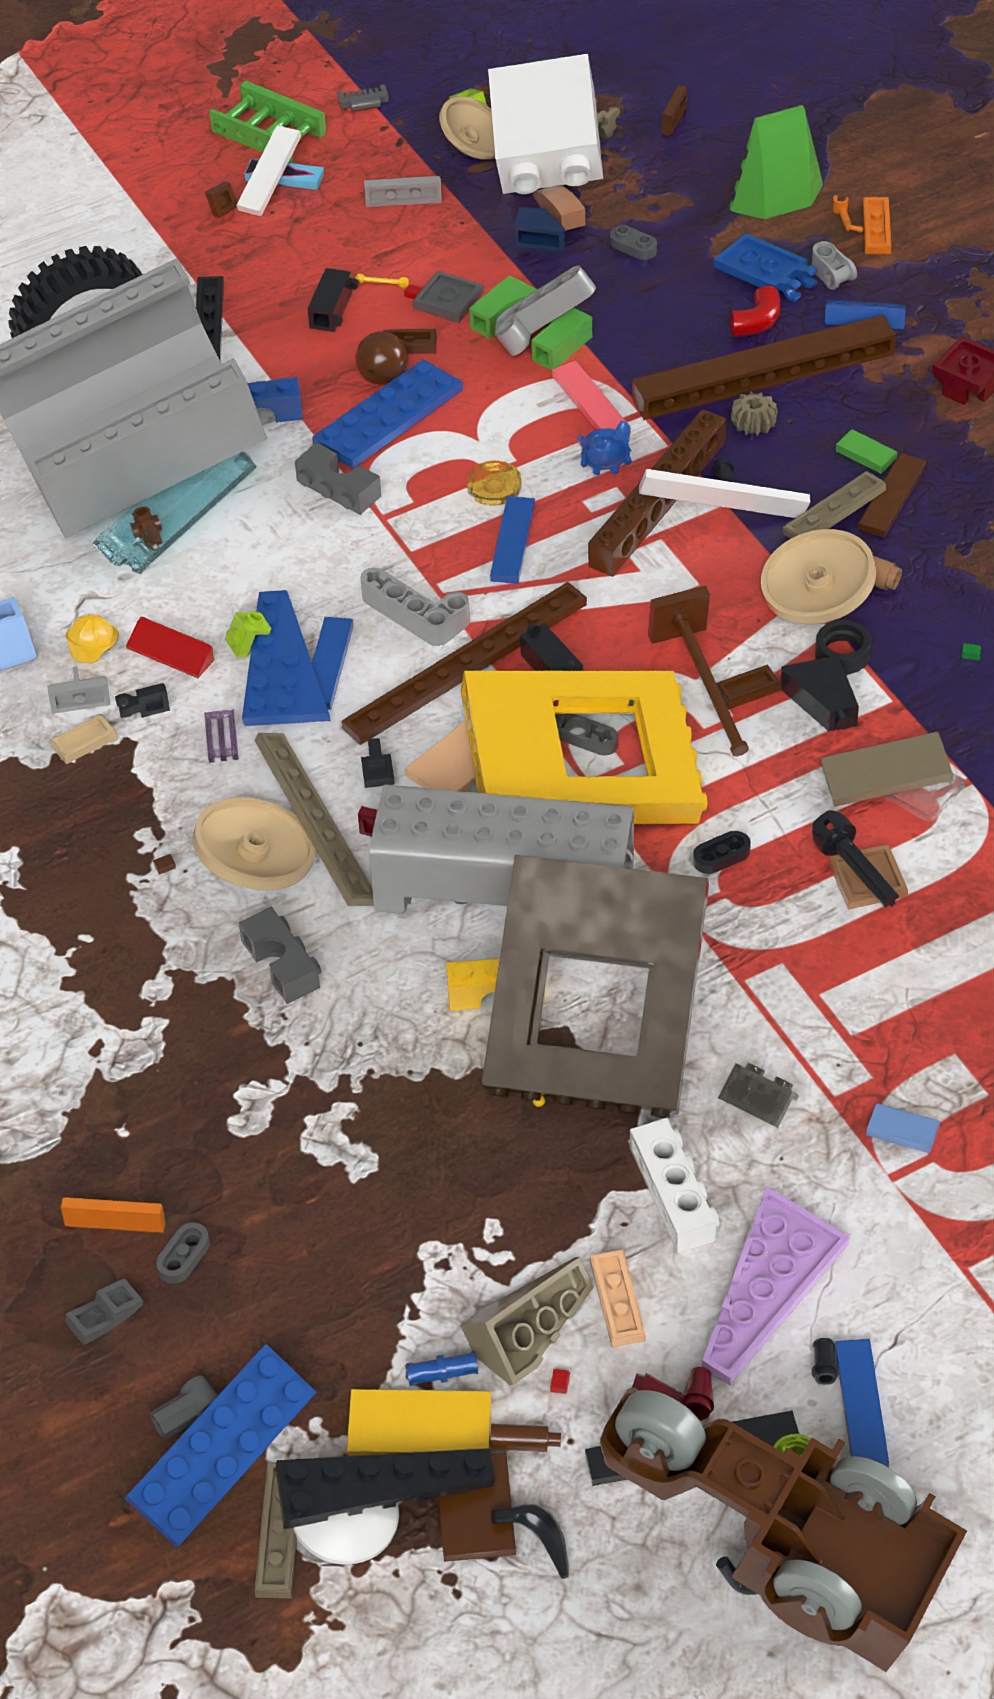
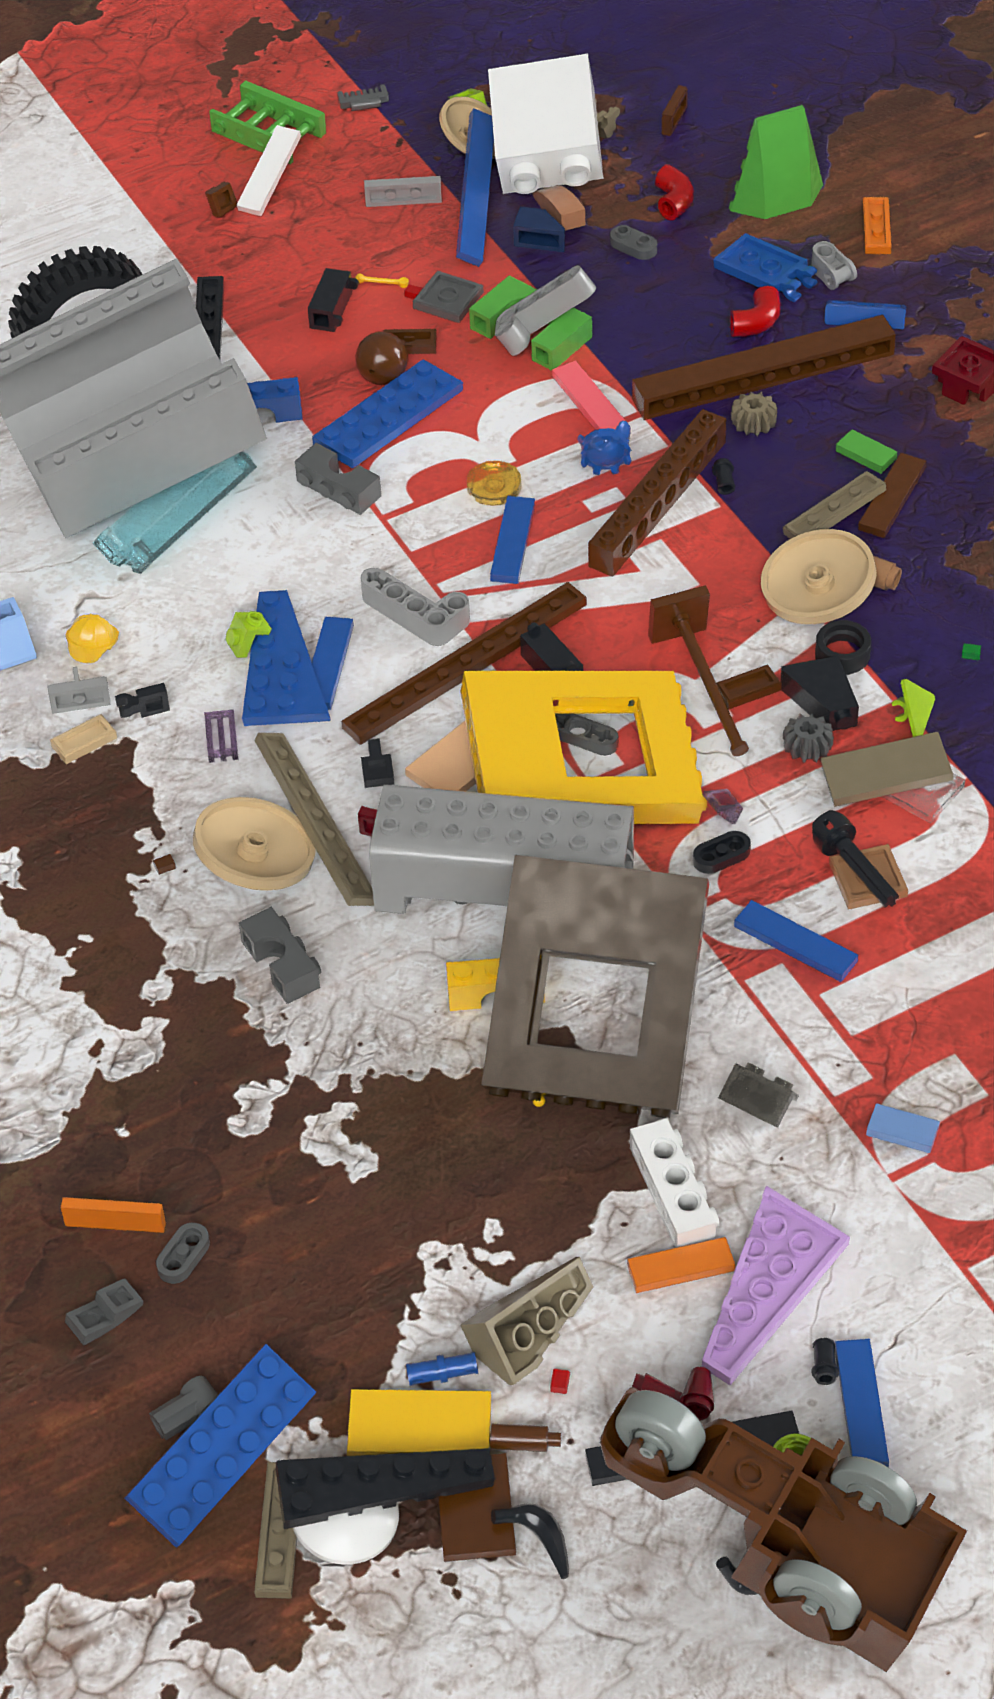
red slope [126,617,214,678] -> none
reddish brown piece [130,506,163,551] -> none
medium azure tile [244,158,324,190] -> none
light nougat tile [590,1249,646,1348] -> none
white tile [639,469,810,518] -> none
orange piece [833,195,863,233] -> none
none -> blue tile [456,108,494,267]
none -> orange tile [627,1237,735,1293]
none -> red cylinder [655,164,694,221]
none -> slope [702,789,743,824]
none -> blue tile [734,900,858,982]
none -> dark grey gear [783,713,834,763]
none -> lime piece [892,679,935,737]

